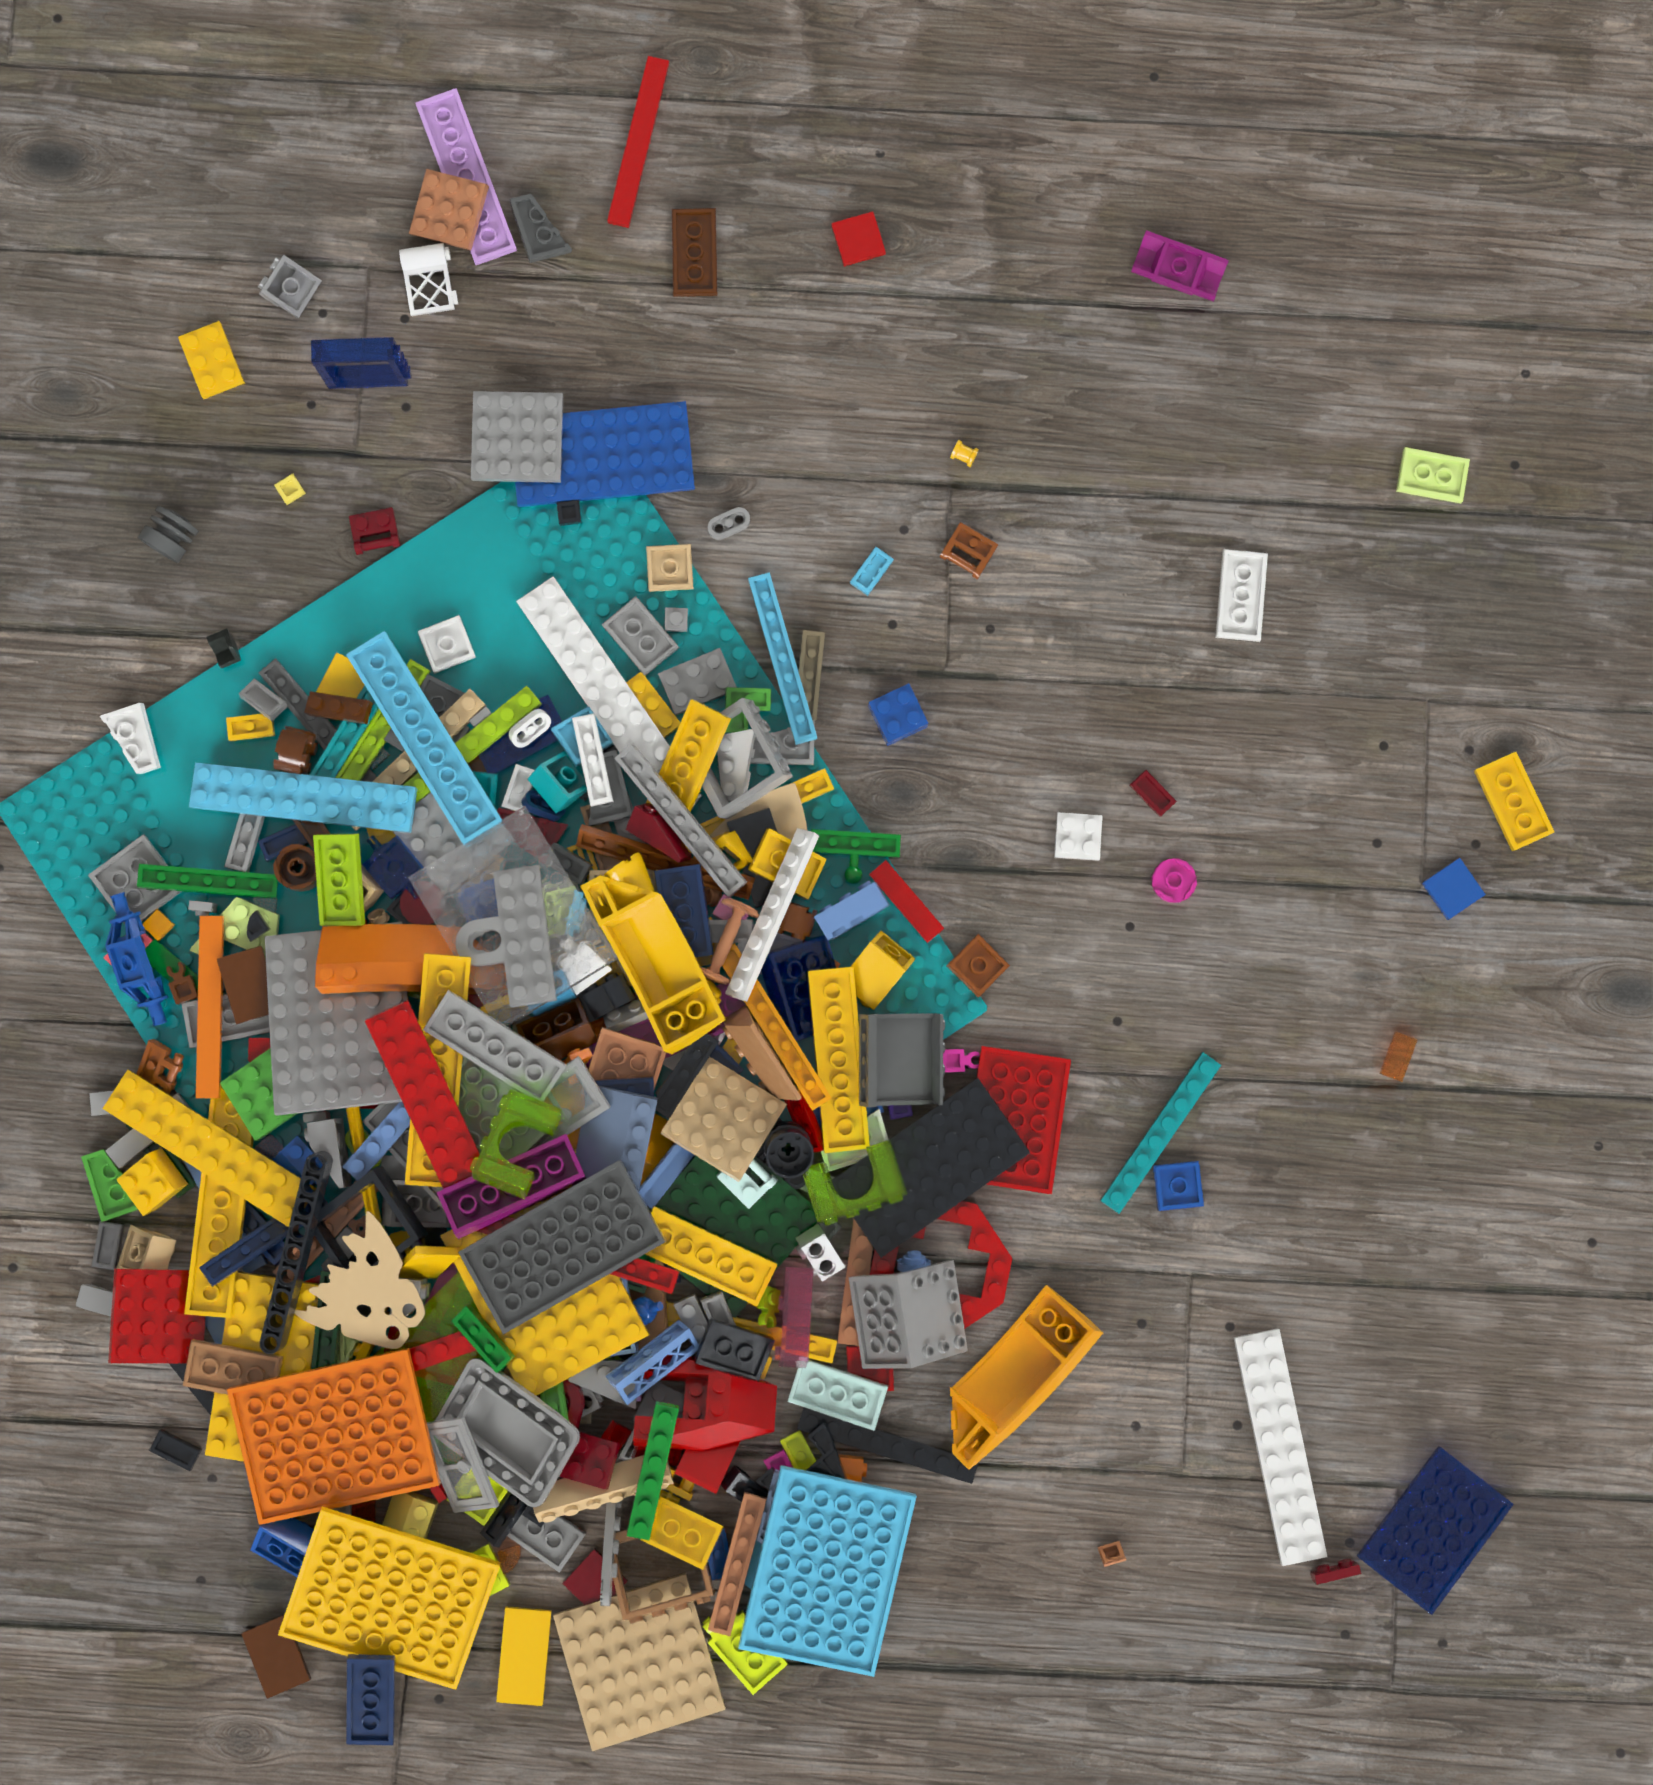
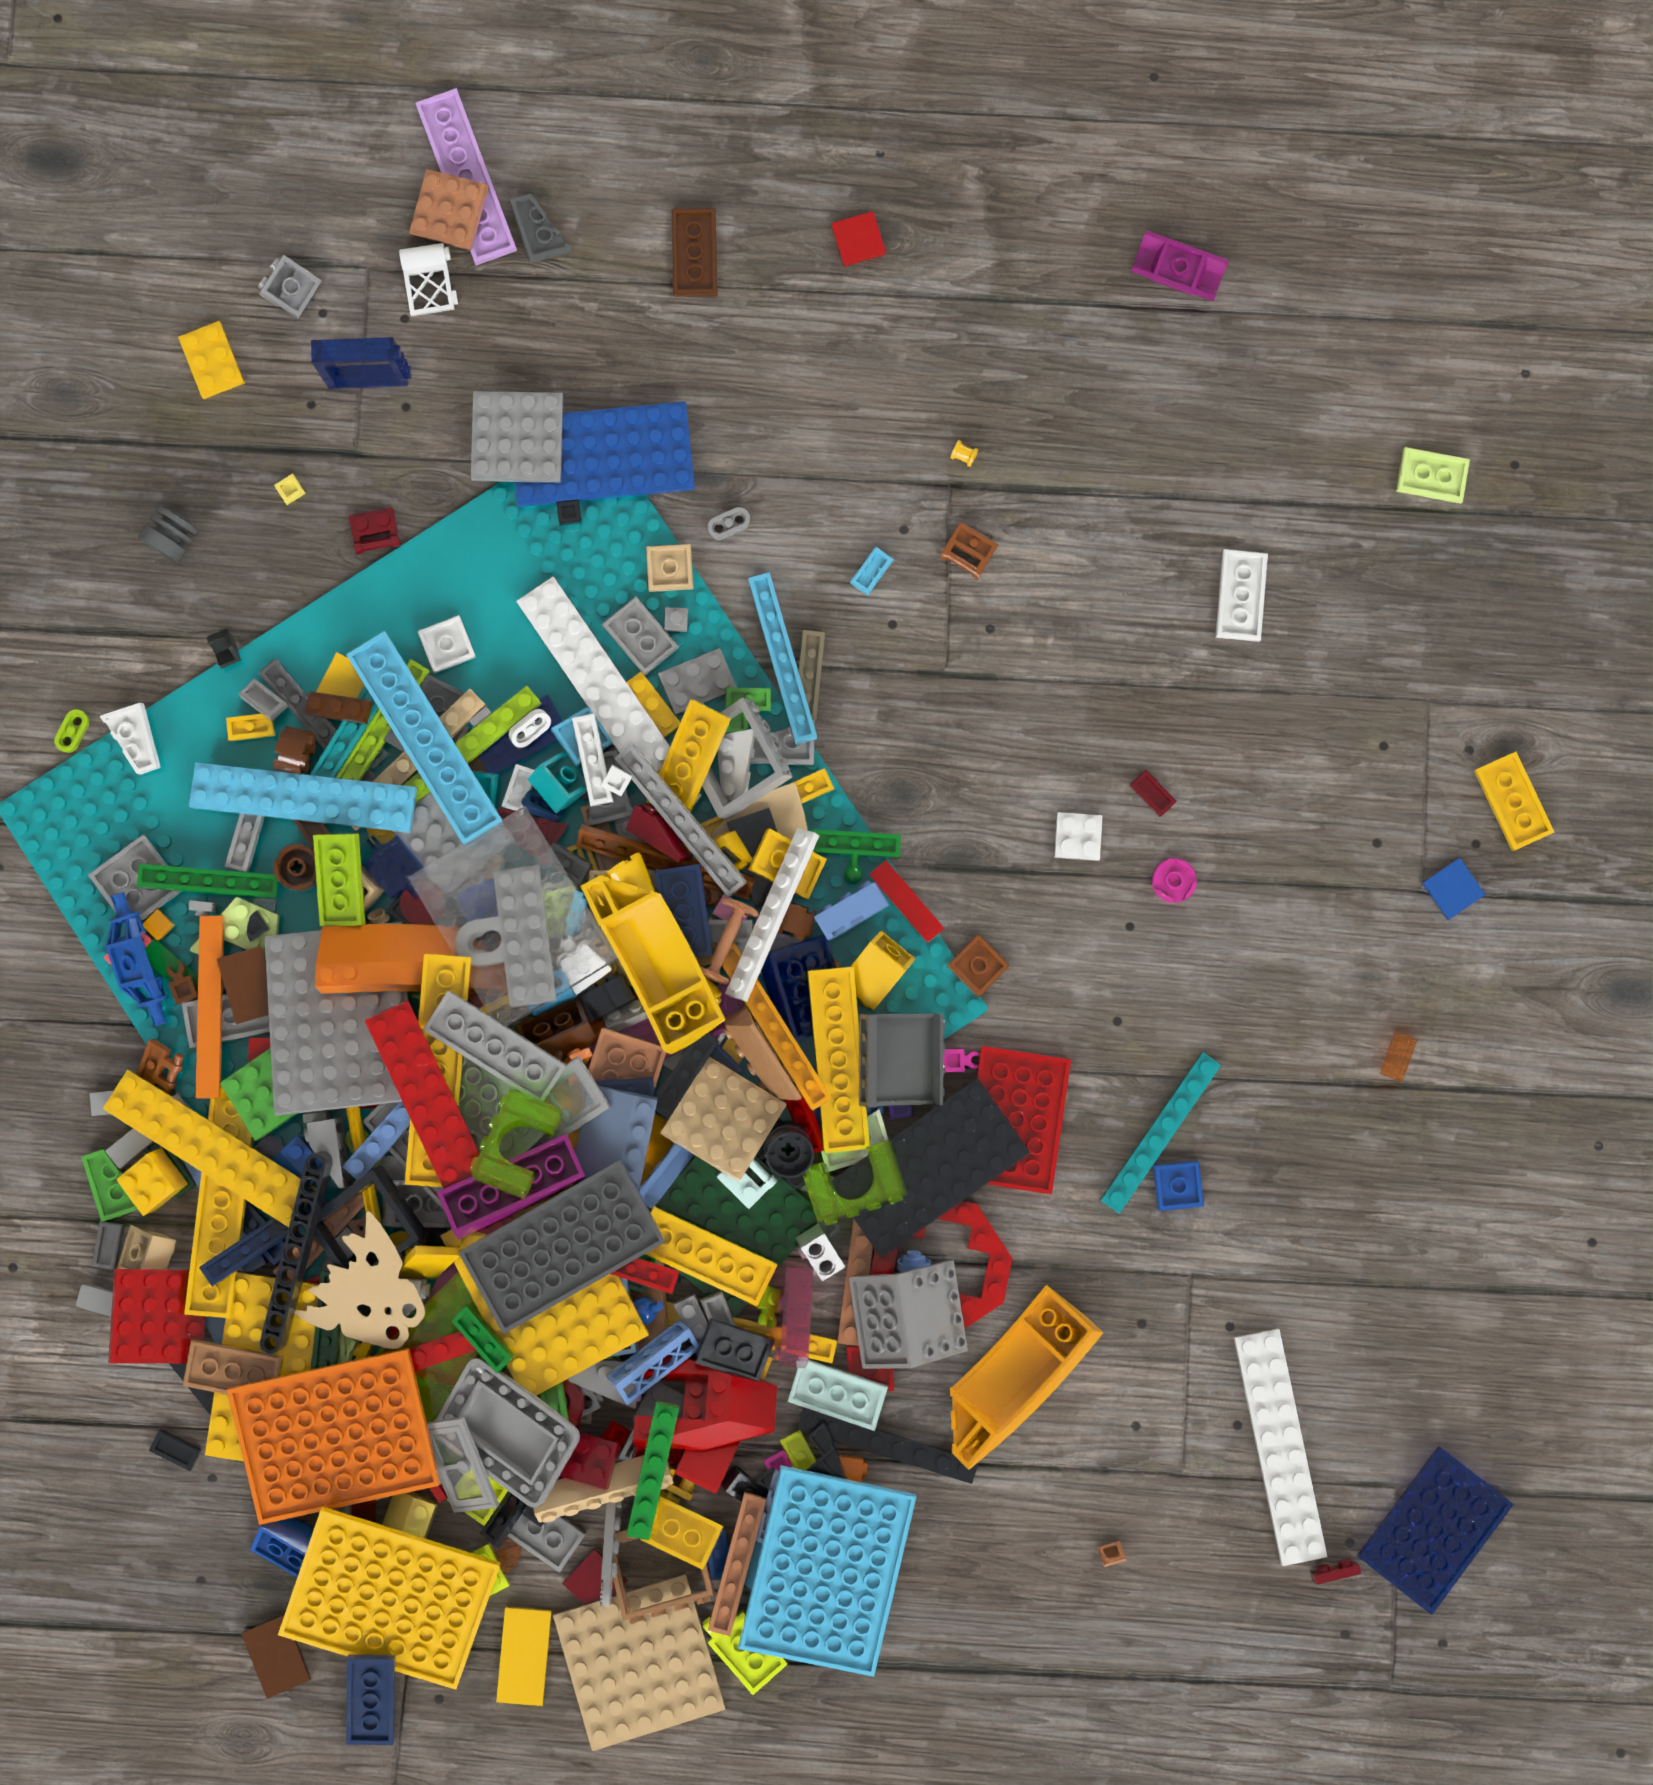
dark blue tile [258,824,309,862] -> none
red tile [607,56,670,228] -> none
blue brick [868,684,929,746] -> none
none -> lime plate [54,709,90,753]
none -> white plate [601,765,632,796]

